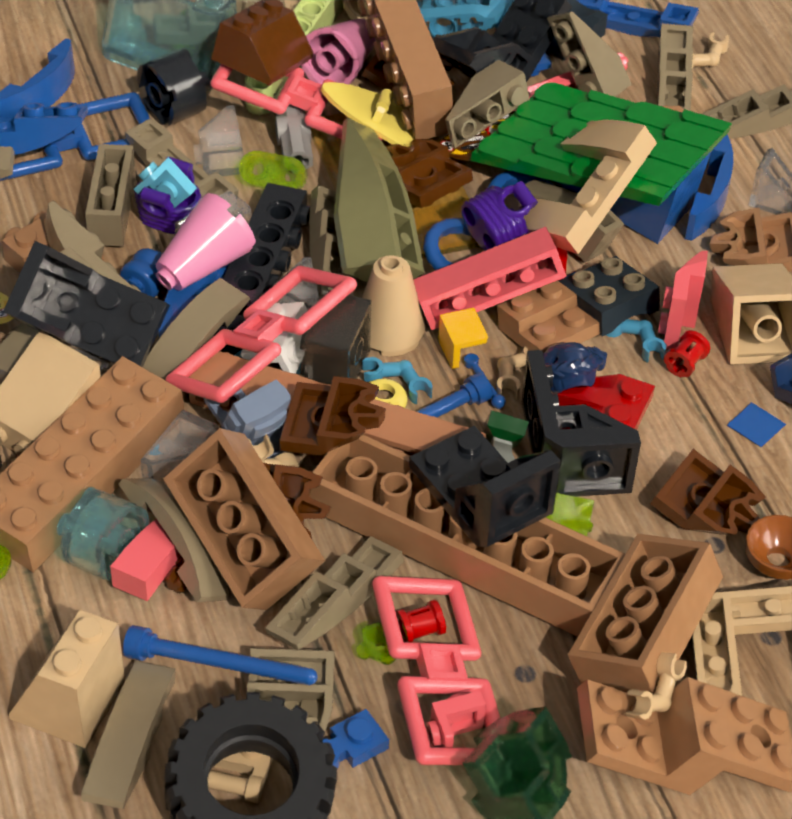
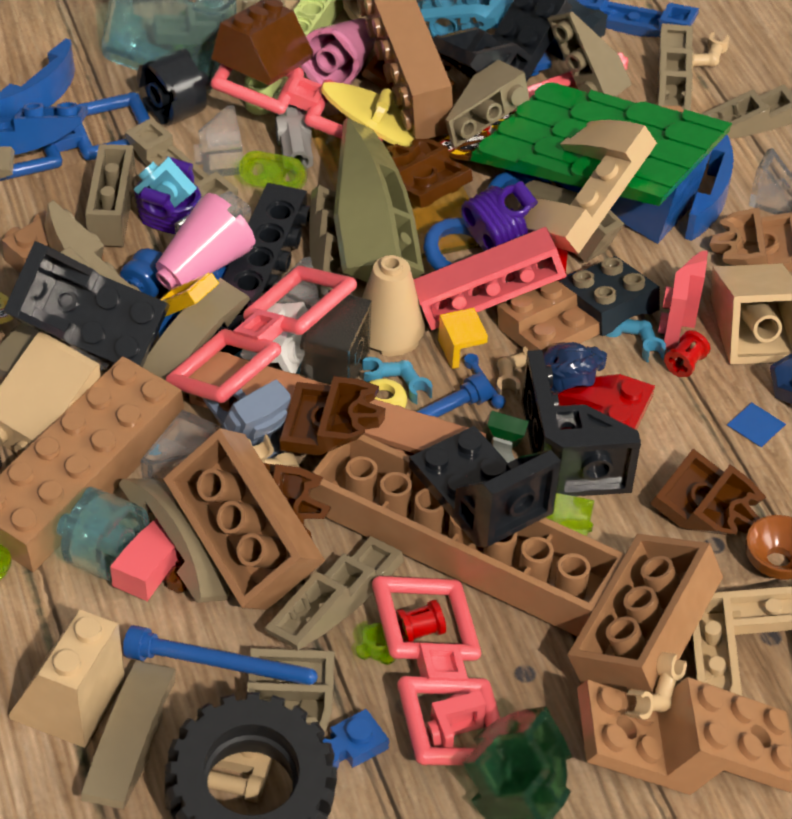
none -> yellow tile [159,272,219,317]

